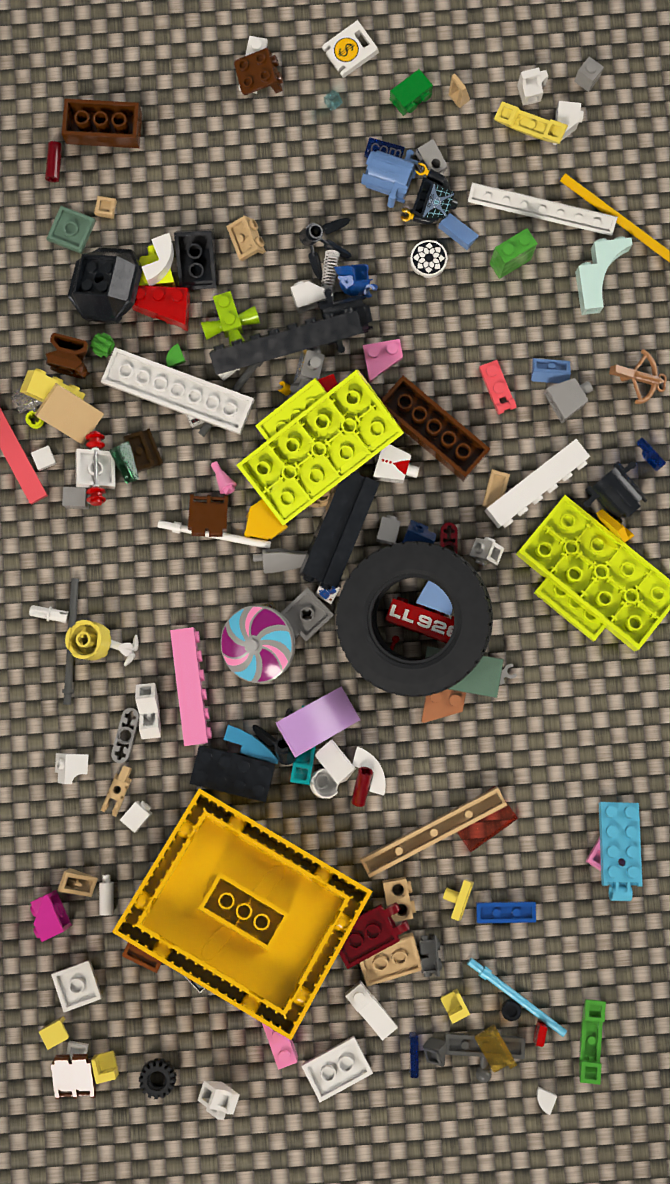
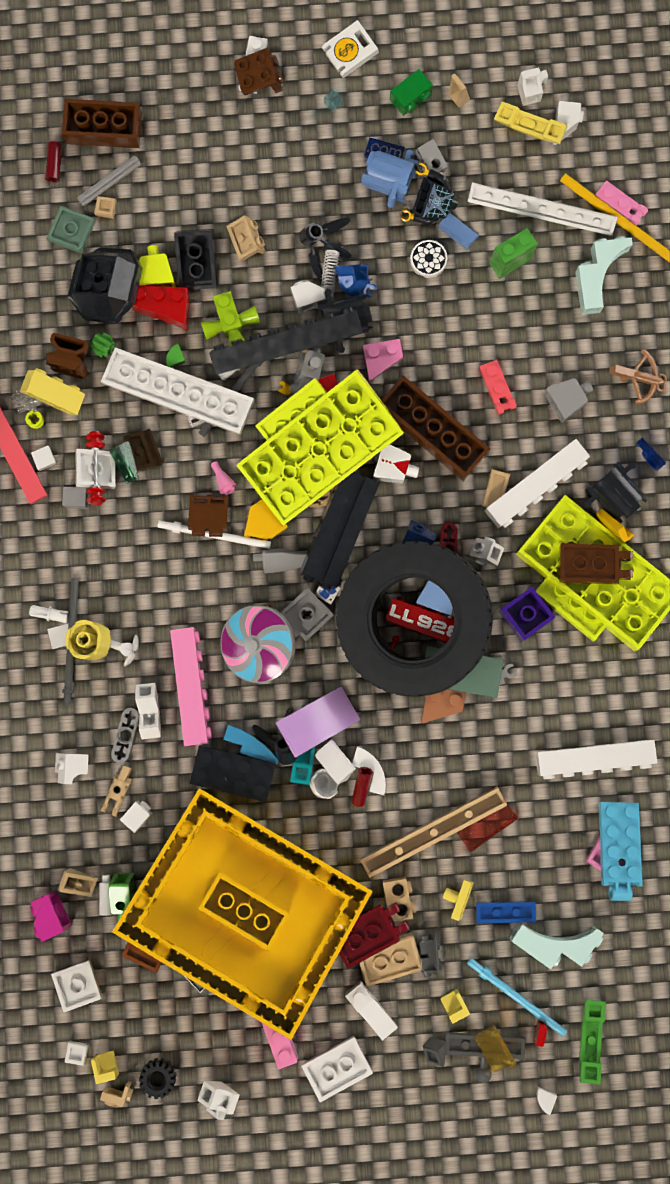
tan tile [35,383,104,445] -> none
light yellow panel [39,1016,69,1050] -> none
plate [51,1054,96,1099] -> none
white brick [142,233,174,286] -> none
light grey brick [376,515,401,545] -> none
clear blue tile [409,1032,419,1078] -> none
black tile [501,1000,521,1021] -> none
medium blue slope [531,358,571,383] -> none
light grey brick [574,57,604,92] -> none
none -> white sticker [47,624,68,649]
none -> light grey axle [77,156,141,206]
none -> tan bracket [100,1081,133,1107]
none -> bright green torso [109,873,135,921]
none -> dark purple brick [498,587,556,642]
none -> light aqua arch [509,923,604,969]
none -> white brick [535,740,657,779]
none -> reddish brown tile [559,543,633,584]
none -> bright pink plate [596,180,648,226]

